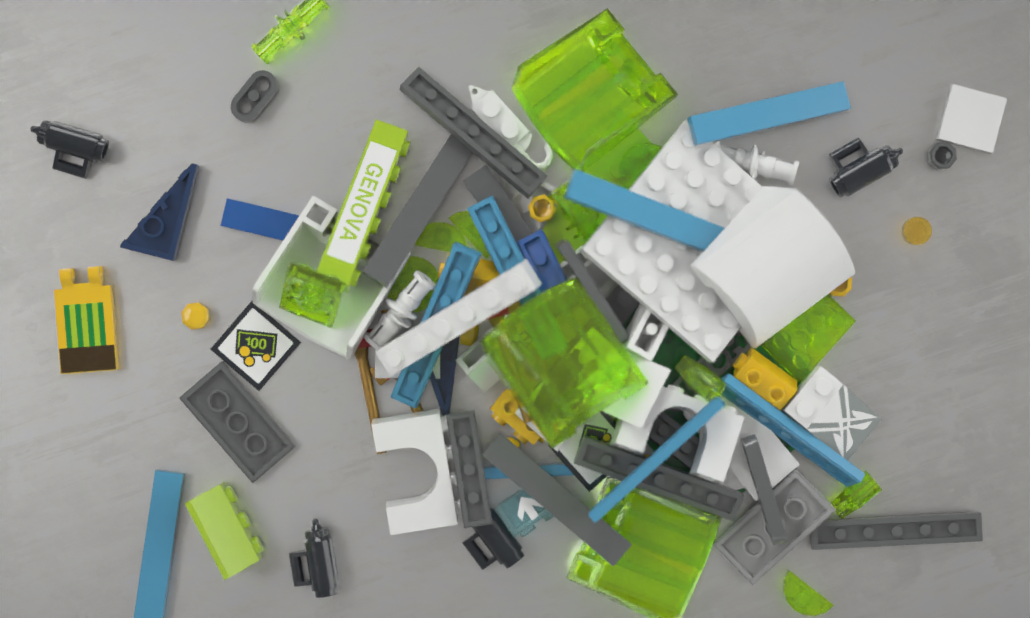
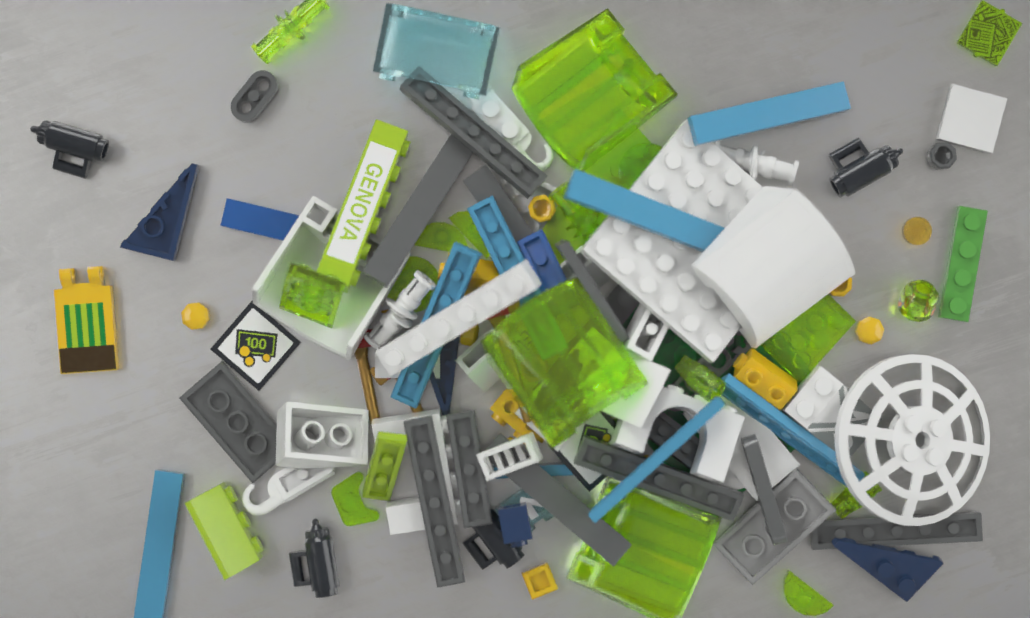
none -> white plate [242,467,336,515]
none -> white slope [276,402,369,468]
none -> clear neon green piece [331,471,380,526]
none -> lime tile [362,431,407,501]
none -> clear light blue windscreen [373,3,501,99]
none -> dark grey tile [403,415,465,588]
none -> white slope [476,432,543,481]
none -> dark blue brick [498,502,533,547]
none -> yellow tile [521,562,558,600]
none -> dark blue wing [831,537,944,602]
none -> white dish [834,354,990,526]
none -> yellow tile [854,316,884,345]
none -> clear neon green head [898,280,939,322]
none -> bright green plate [938,206,988,322]
none -> clear neon green piece [956,0,1022,66]

